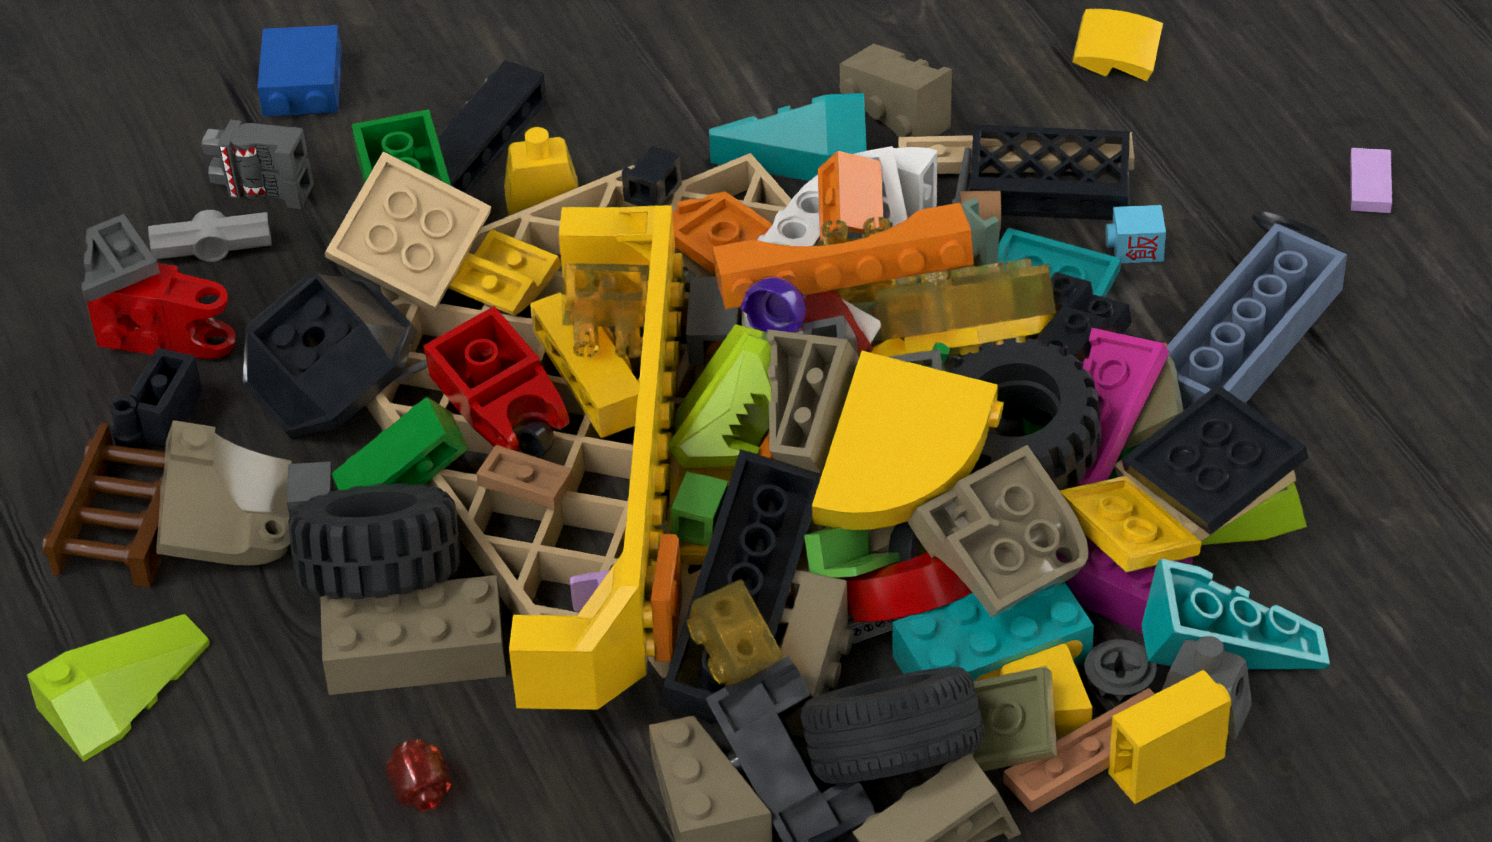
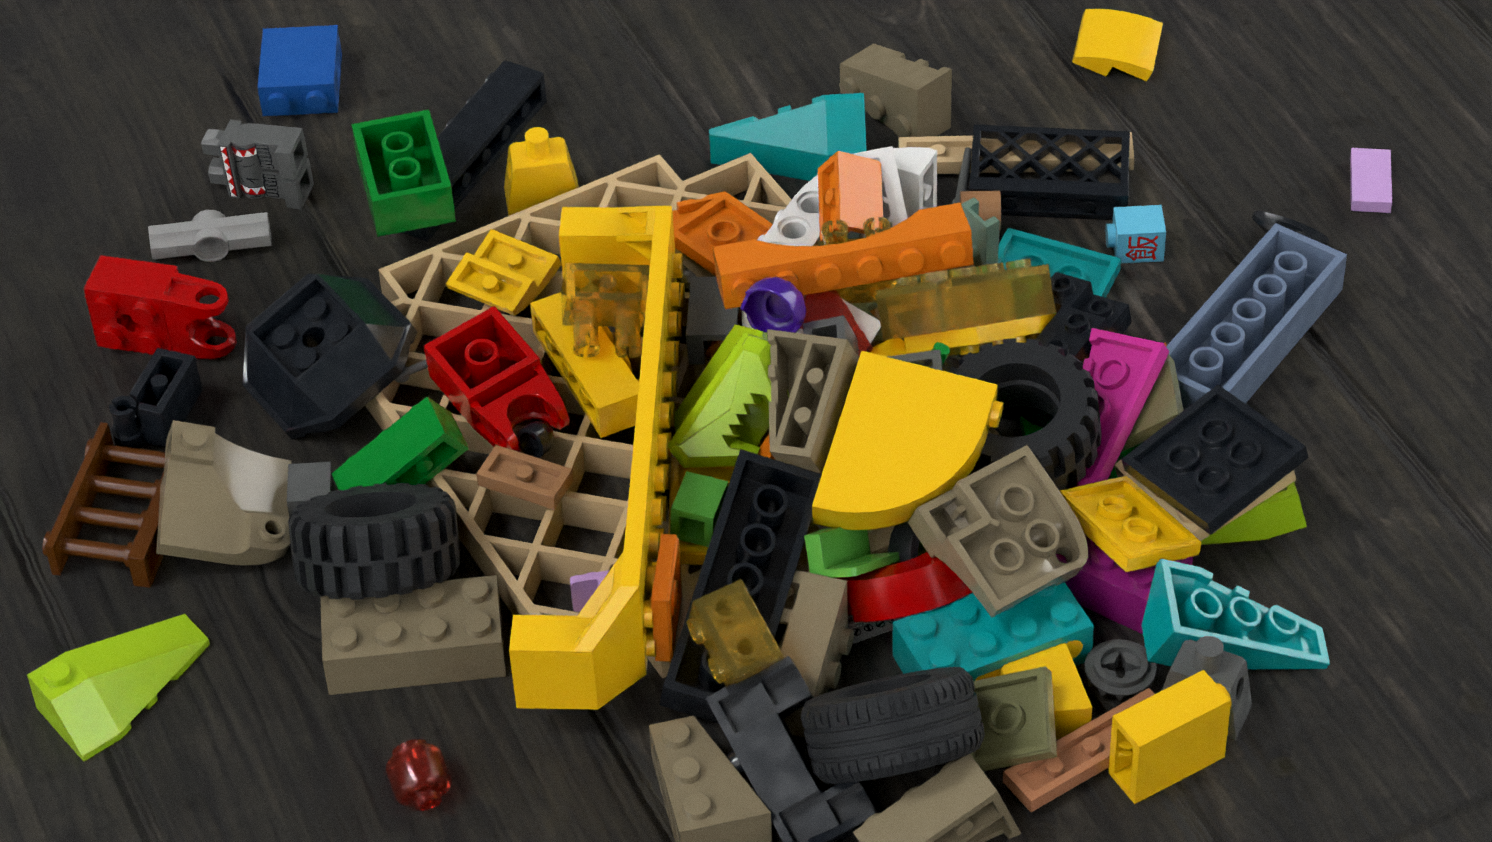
dark grey wing [81,214,160,302] -> none
tan plate [325,152,491,312] -> none
black brick [622,146,682,206] -> none

